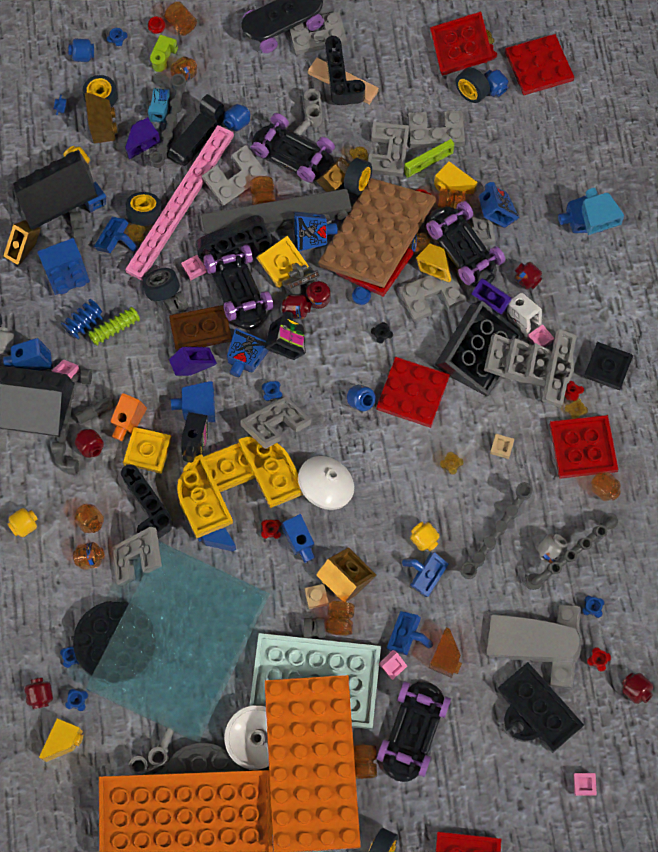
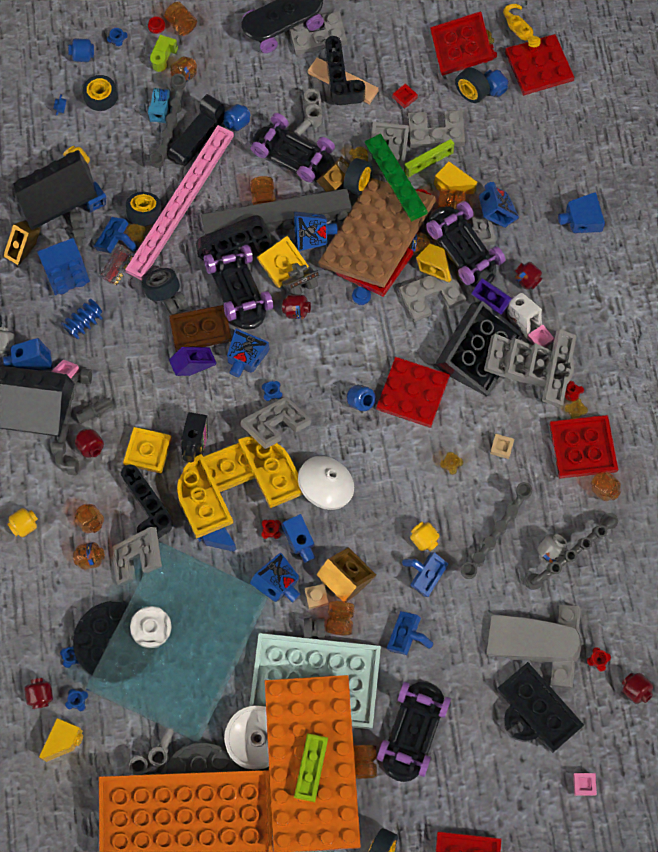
pearl gold slope [85,93,118,144] -> none
lime piece [88,306,140,346] -> none
orange torso [111,393,147,442] -> none
dark purple slope [125,117,161,160] -> none
blue torso [171,381,215,422] -> none
bright pink plate [181,255,207,281] -> none
light grey plate [202,145,268,207] -> none
black torso [265,311,306,360] -> none
dark red head [306,281,331,309] -> none
black plate [371,322,393,344] -> none
bright pink plate [378,650,407,680] -> none
clear orange slope [429,627,462,678] -> none
dark azure torso [582,188,624,235] -> none
blue plate [582,596,604,618] -> none
black plate [584,341,633,391] -> none
none -> clear slope [99,244,135,285]
none -> white tile [130,606,172,648]
none -> blue torso [250,553,301,603]
none -> lime tile [294,733,328,803]
none -> green plate [364,133,428,222]
none -> red plate [392,83,418,109]
none -> yellow piece [503,4,540,47]

